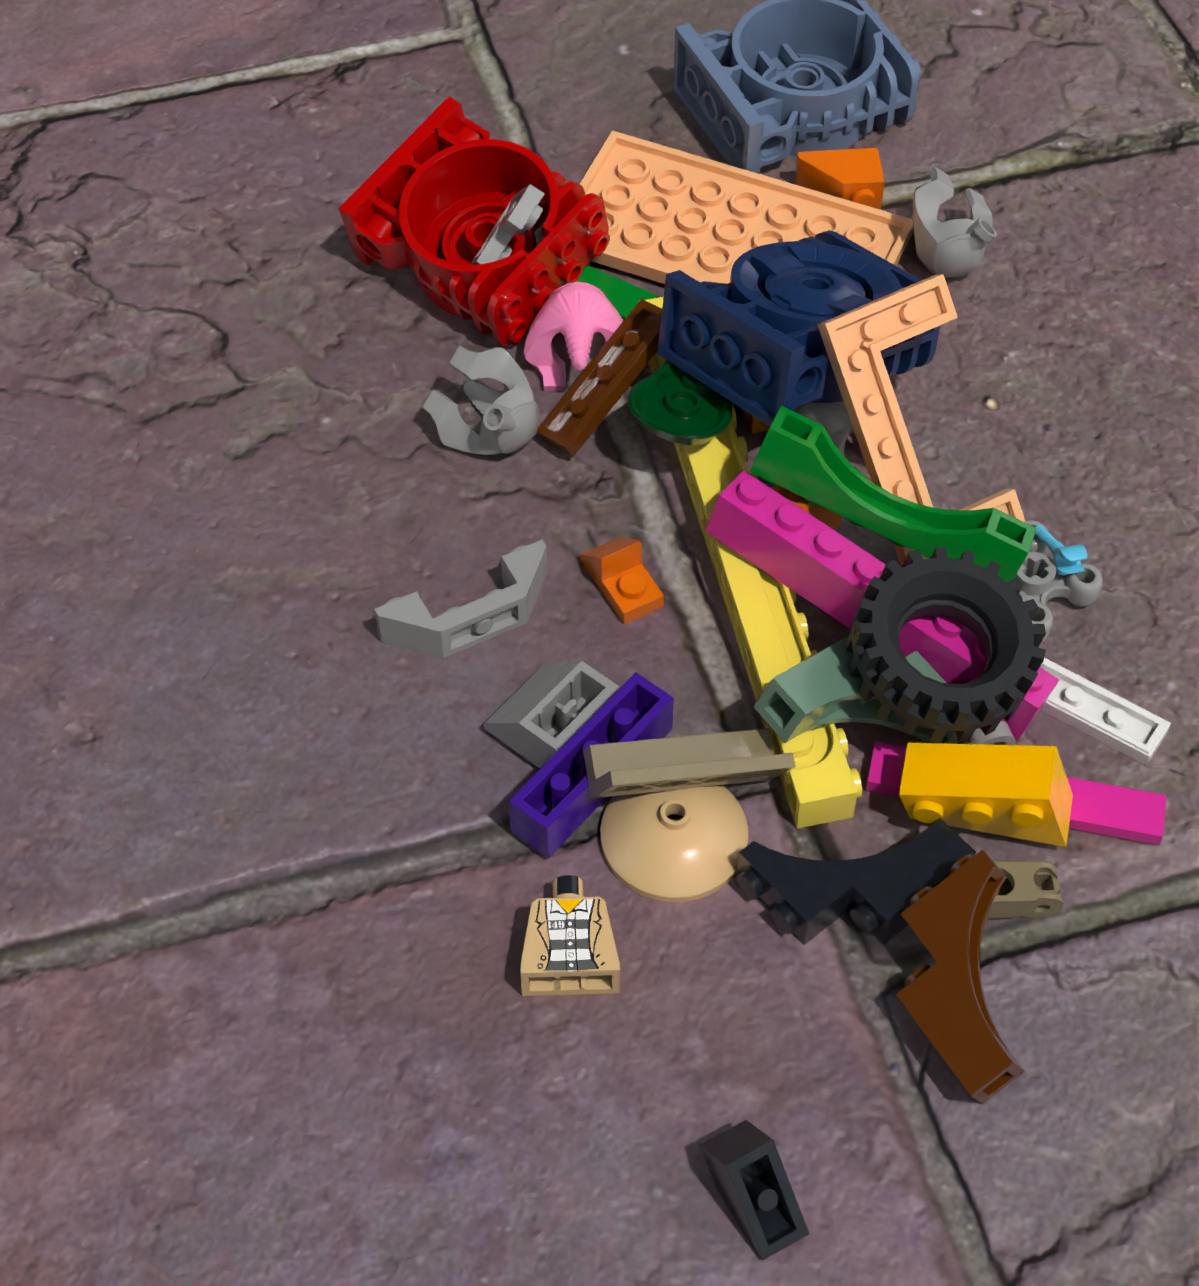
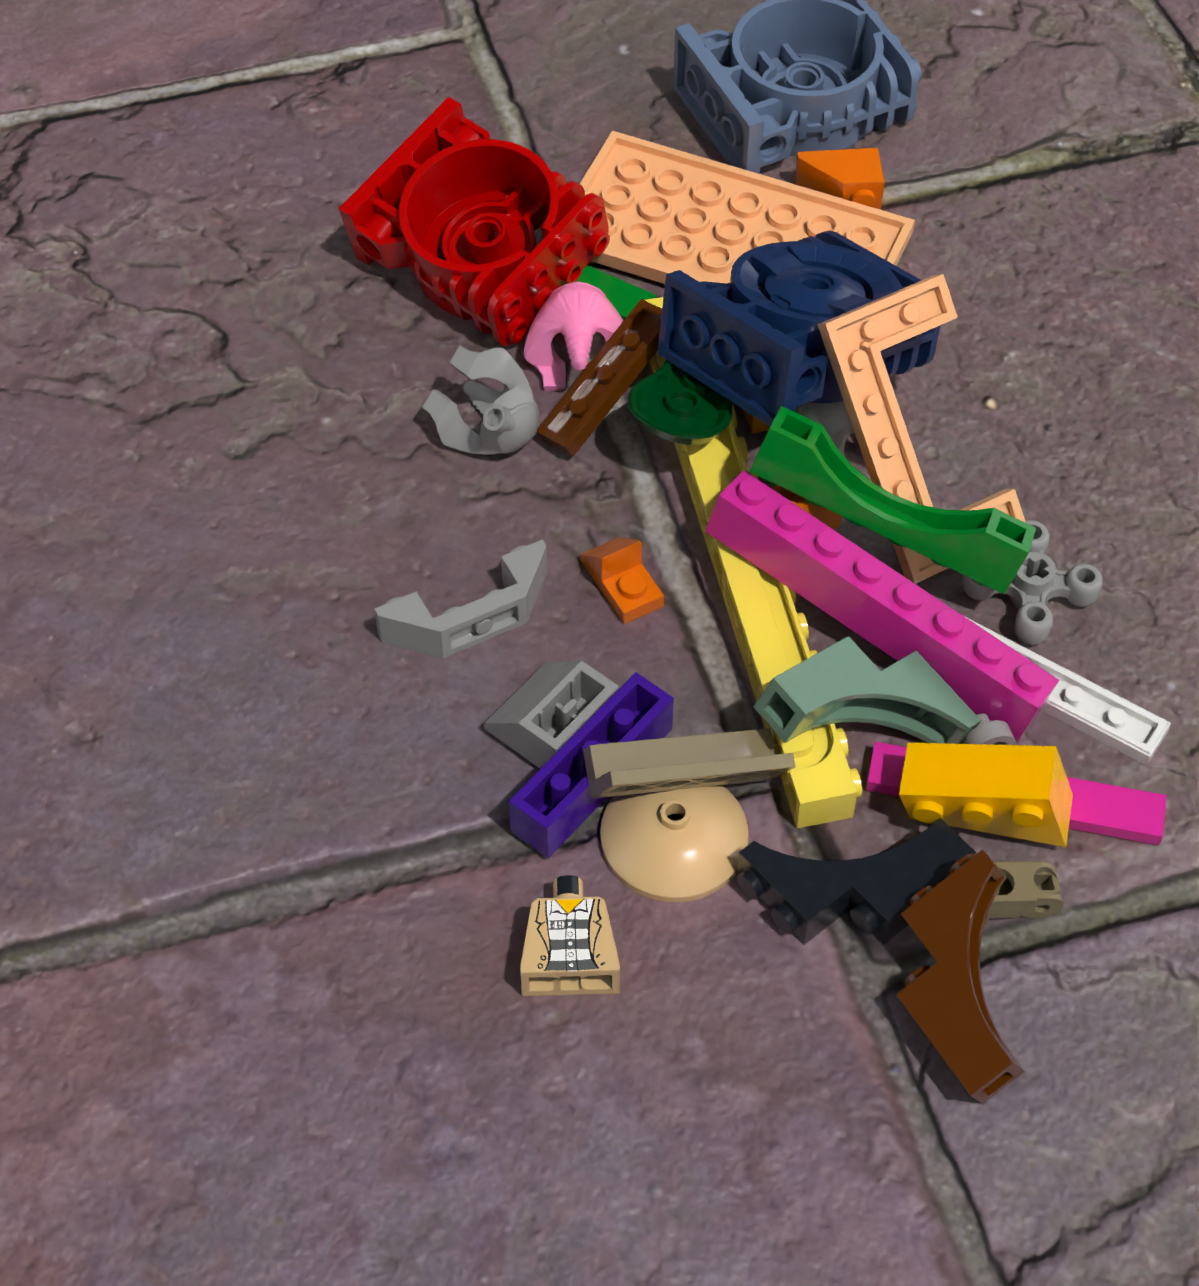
light grey plate [470,184,544,265] -> none
black slope [700,1120,809,1260] -> none
black tyre [846,547,1046,742] -> none
light grey piece [911,167,997,278] -> none
medium azure hand [1035,525,1088,575] -> none

